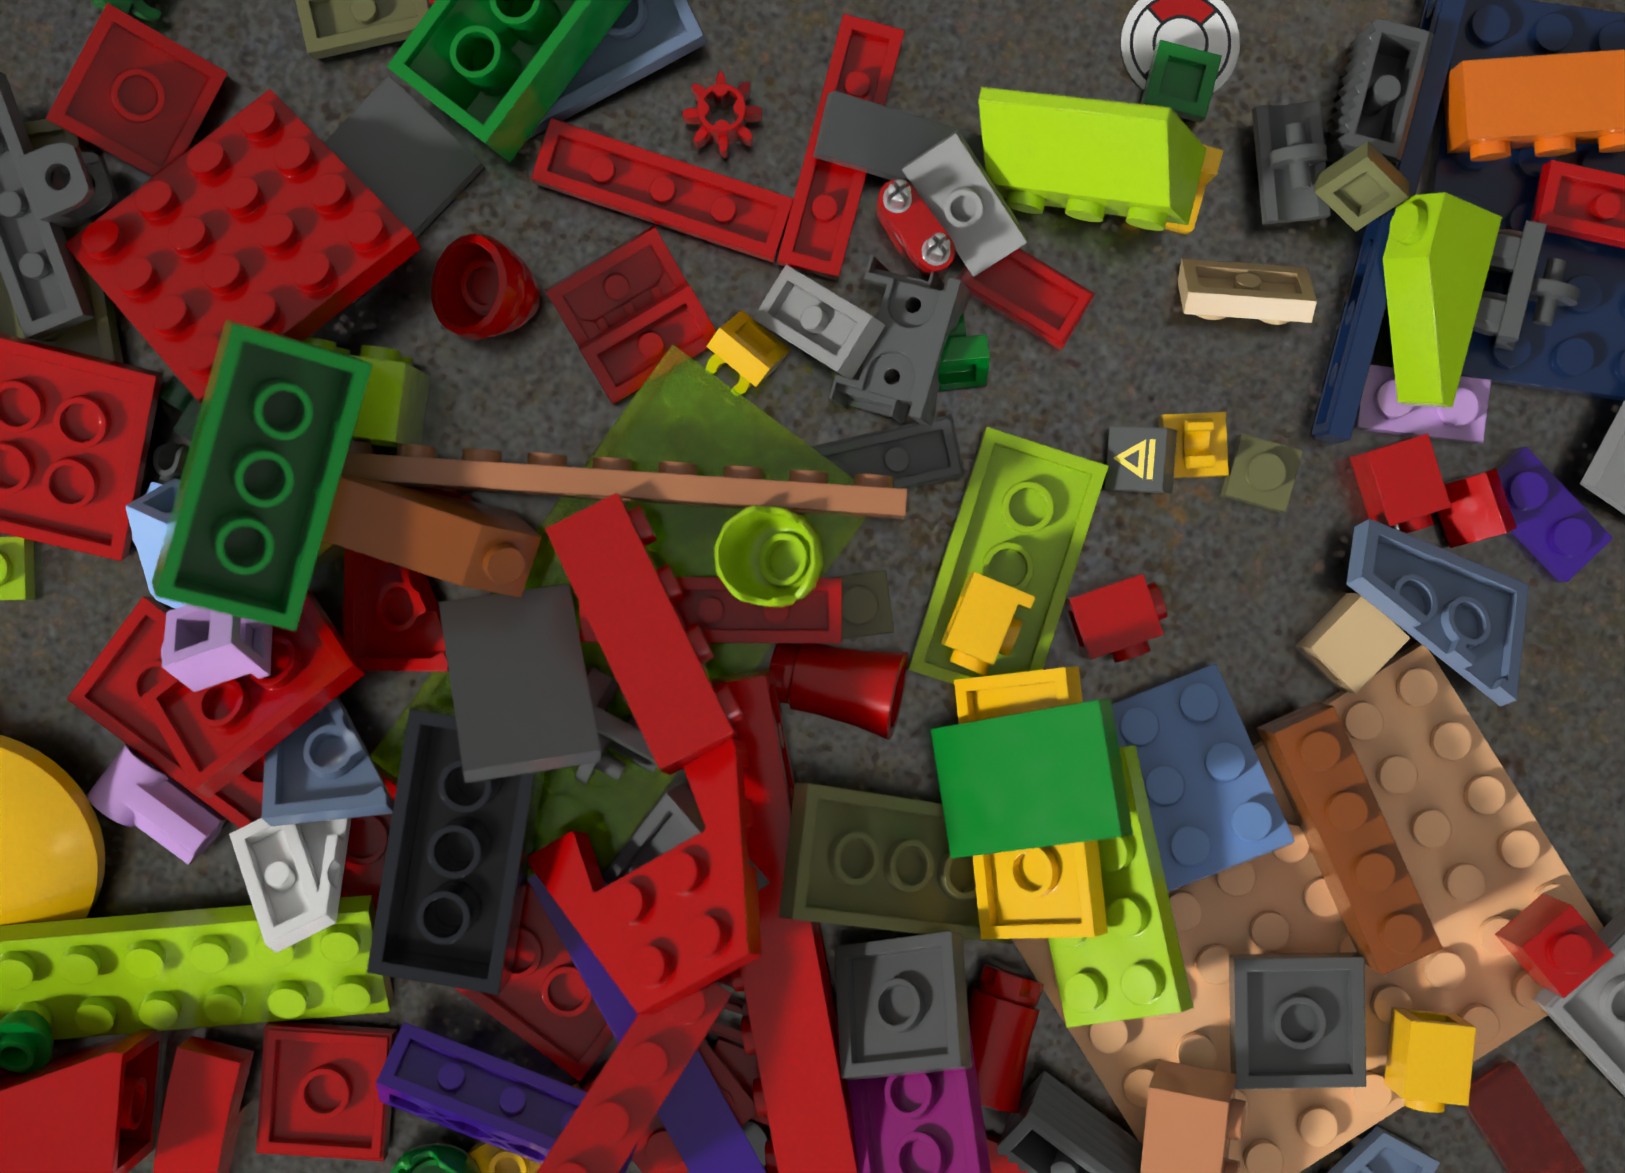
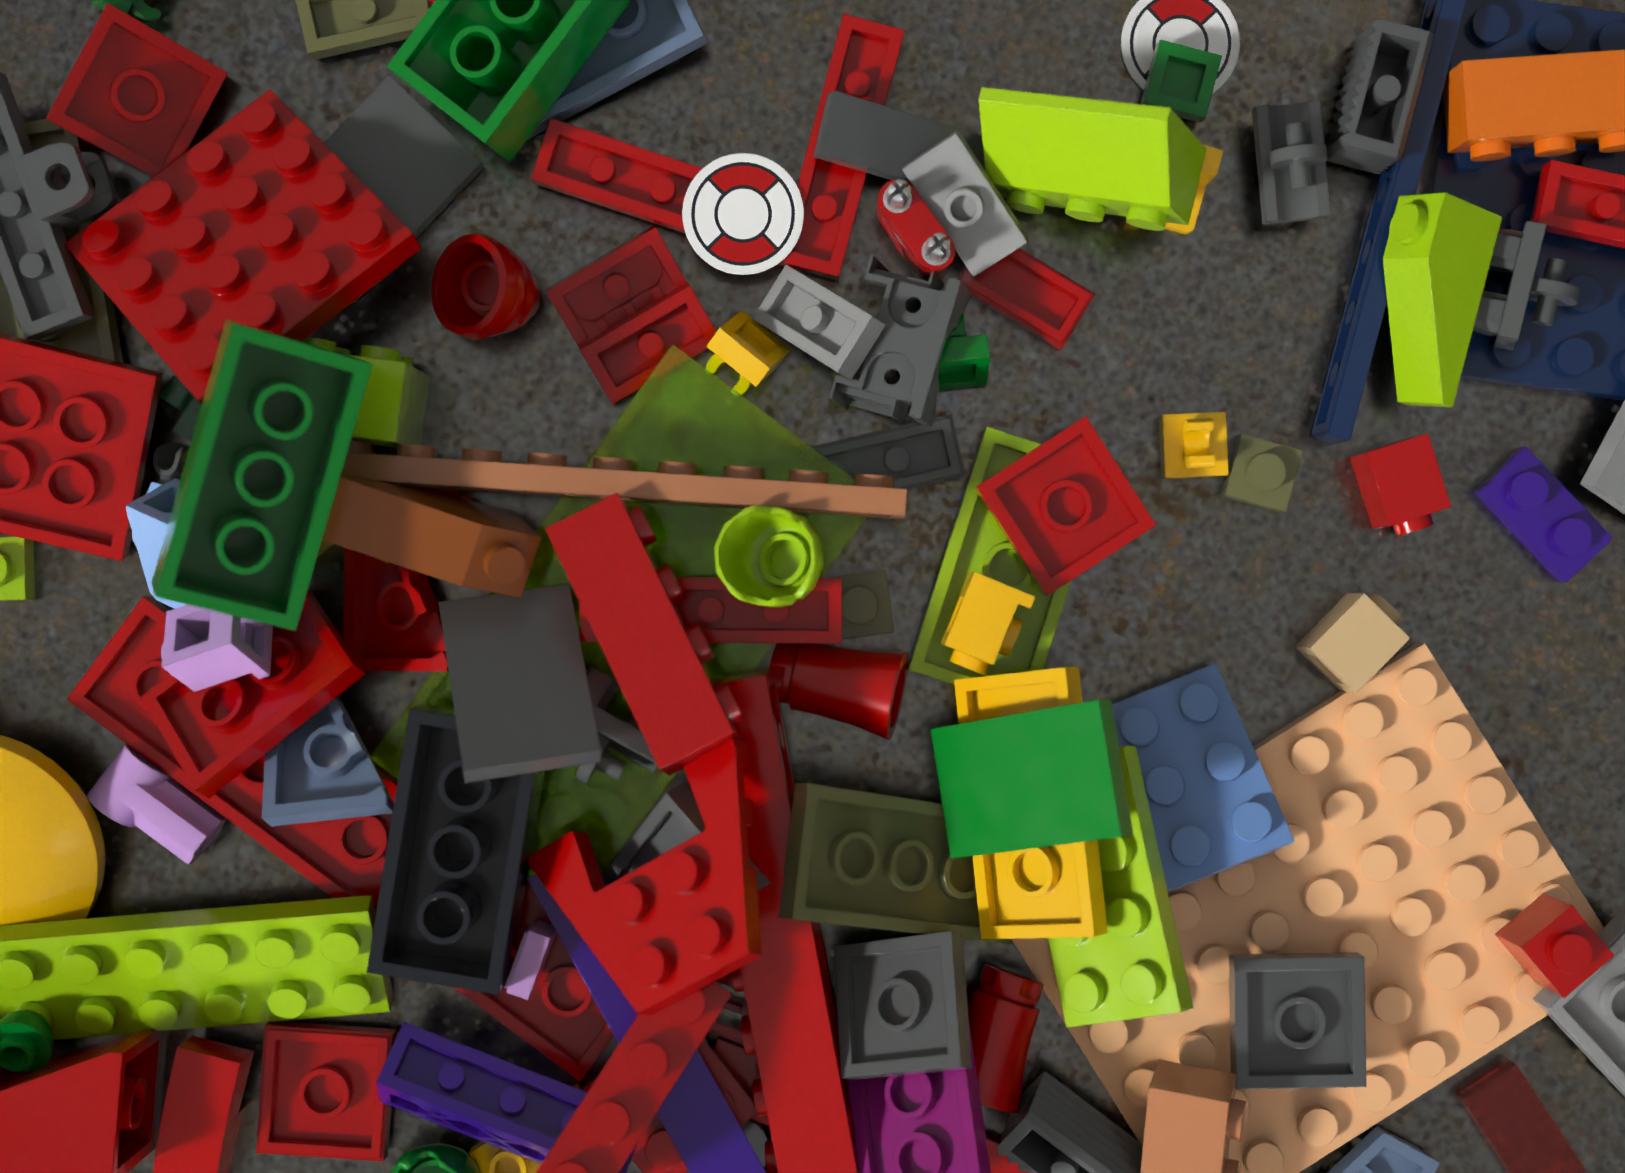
white wing [229,818,352,953] -> none
red gear [682,71,763,158] -> none
red brick [1064,574,1167,663] -> none
dark grey tile [1105,426,1177,494] -> none
tan plate [1178,258,1317,325] -> none
dark orange brick [1256,702,1443,976] -> none
olive plate [1314,141,1409,231] -> none
sand blue wing [1346,519,1529,707] -> none
lavender plate [1353,365,1491,444] -> none
yellow brick [1384,1007,1476,1113] -> none
red tile [1437,468,1517,548] -> none
none -> lavender tile [505,919,557,1000]
none -> sticker [682,153,804,275]
none -> red plate [975,416,1156,596]

